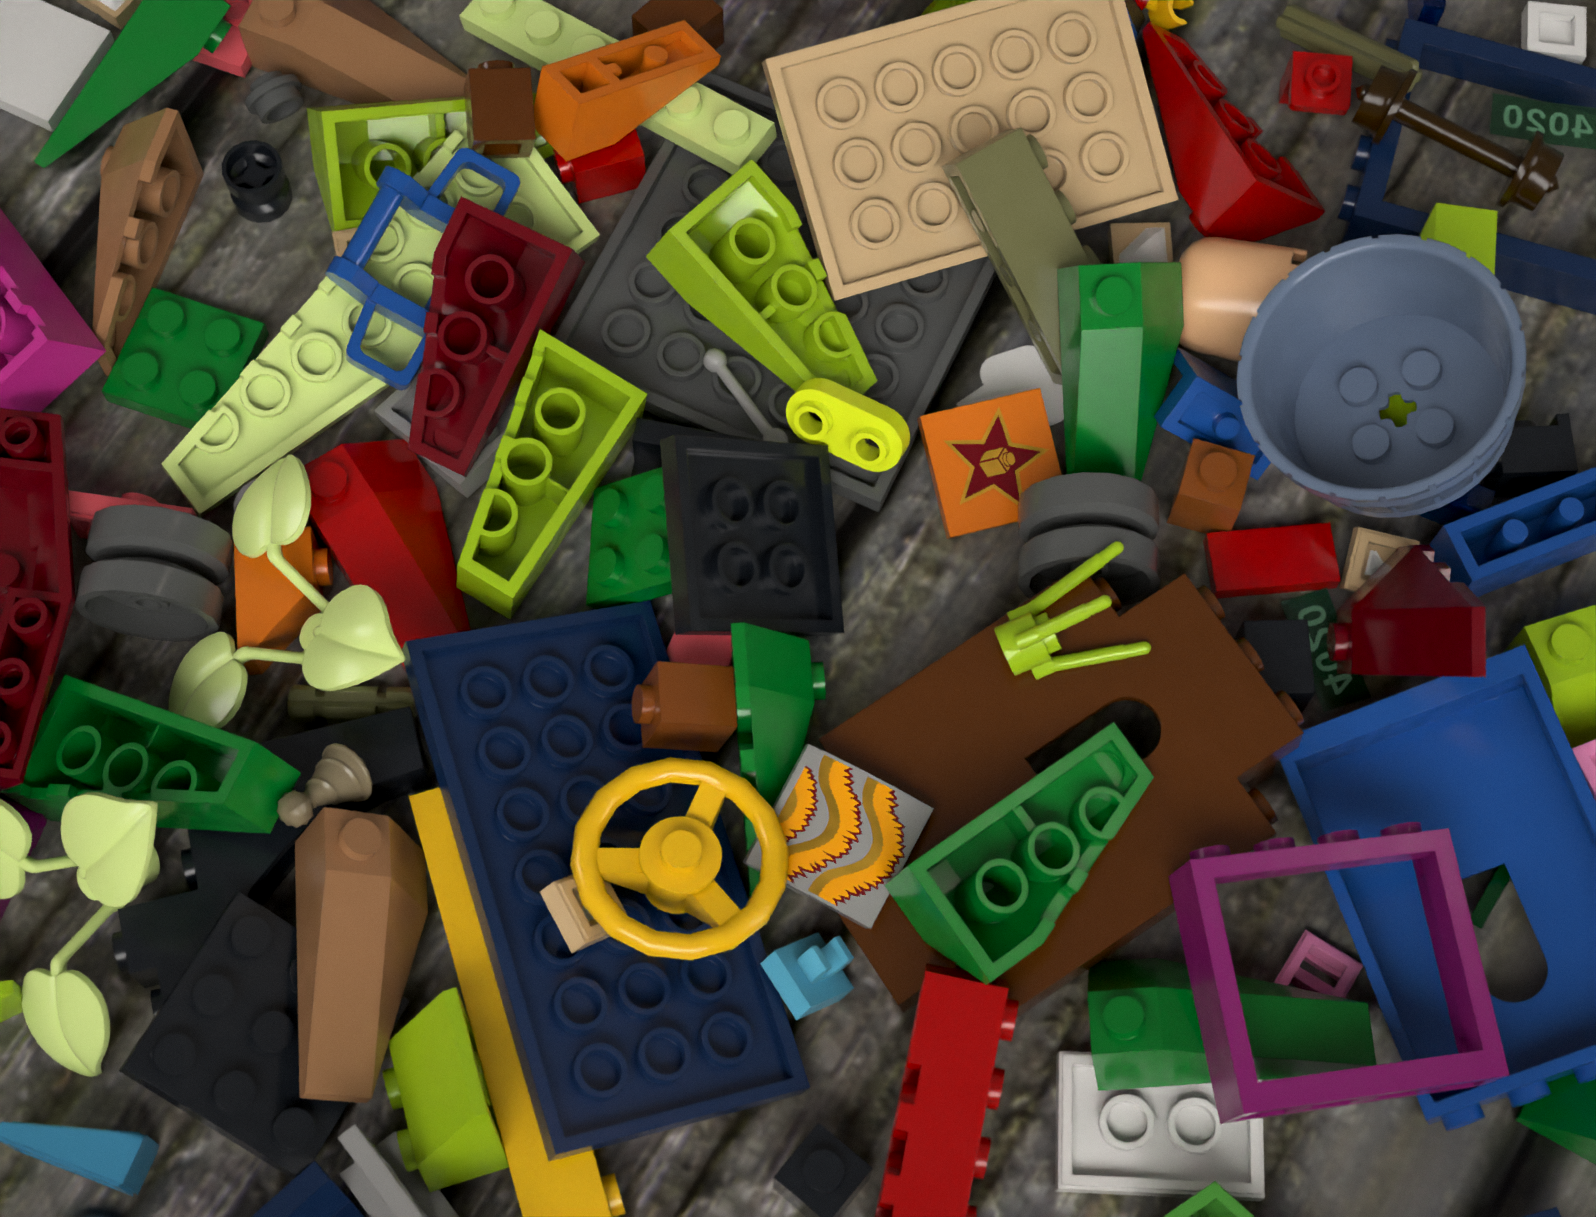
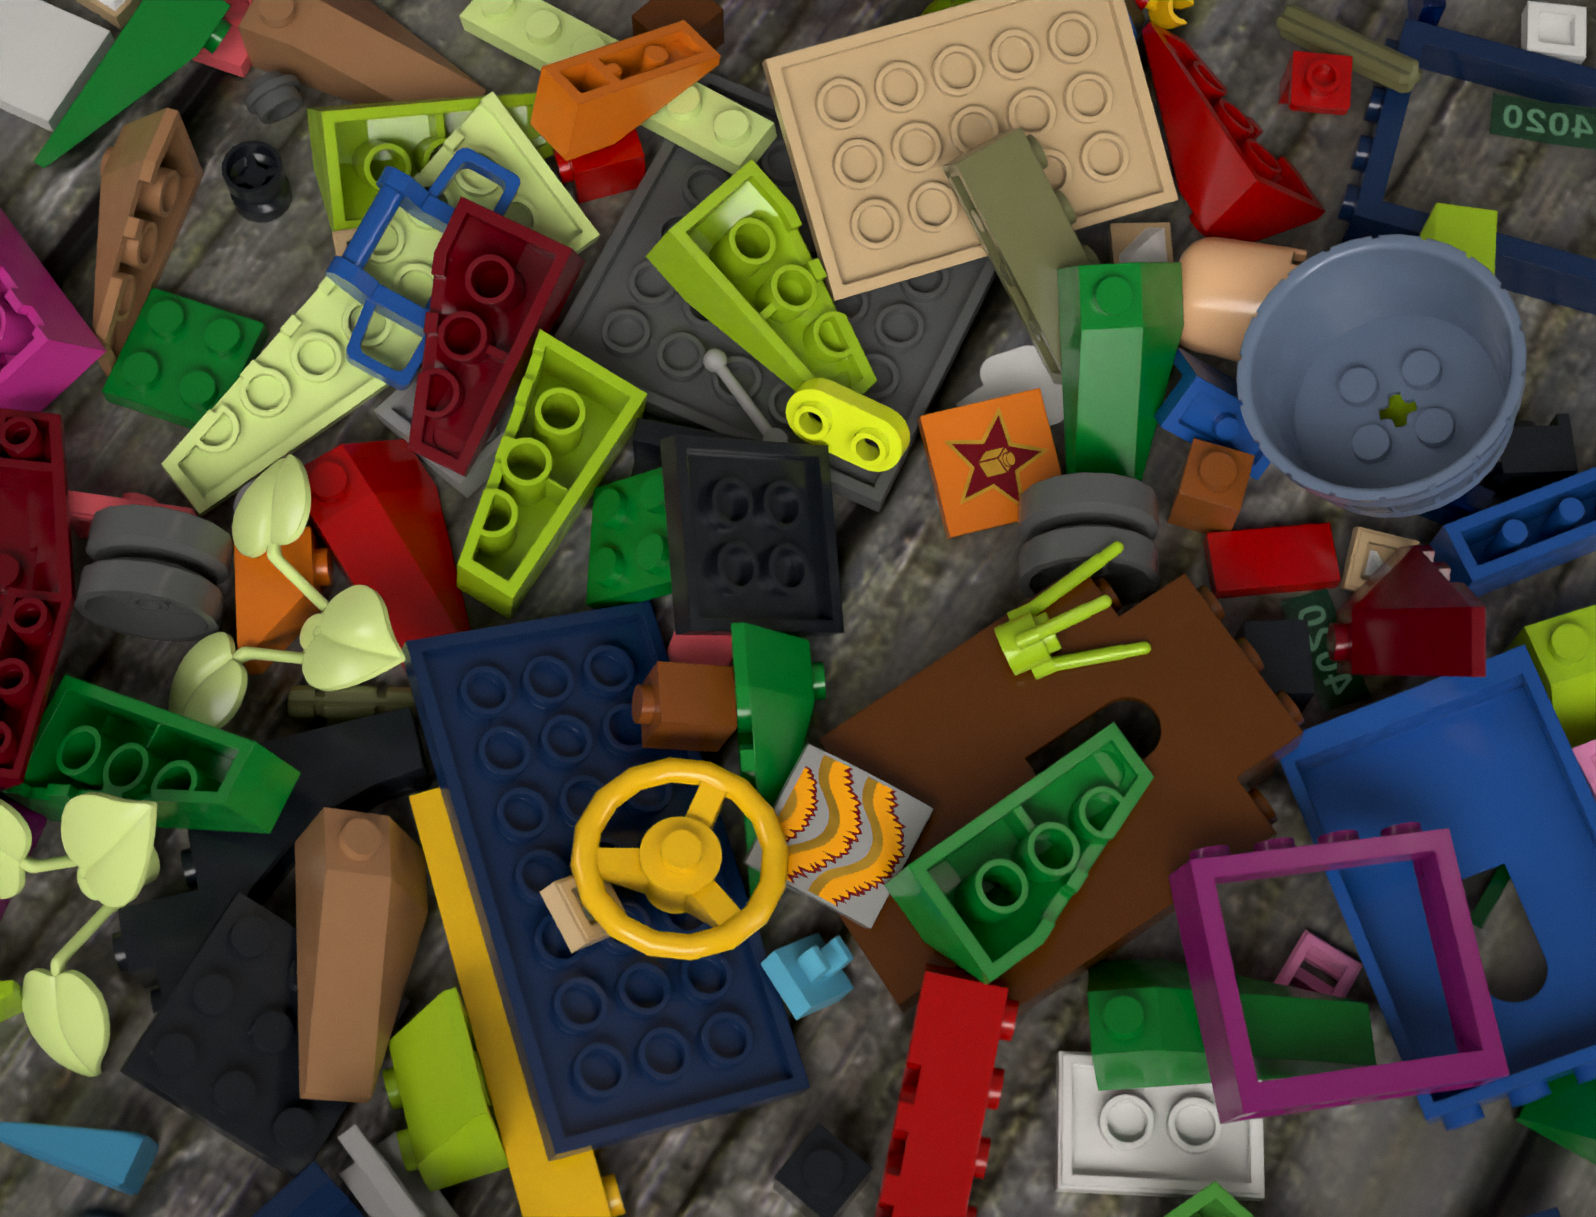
dark tan piece [277,743,372,828] -> none
reddish brown brick [464,60,536,158] -> none
dark brown piece [1352,65,1564,212] -> none

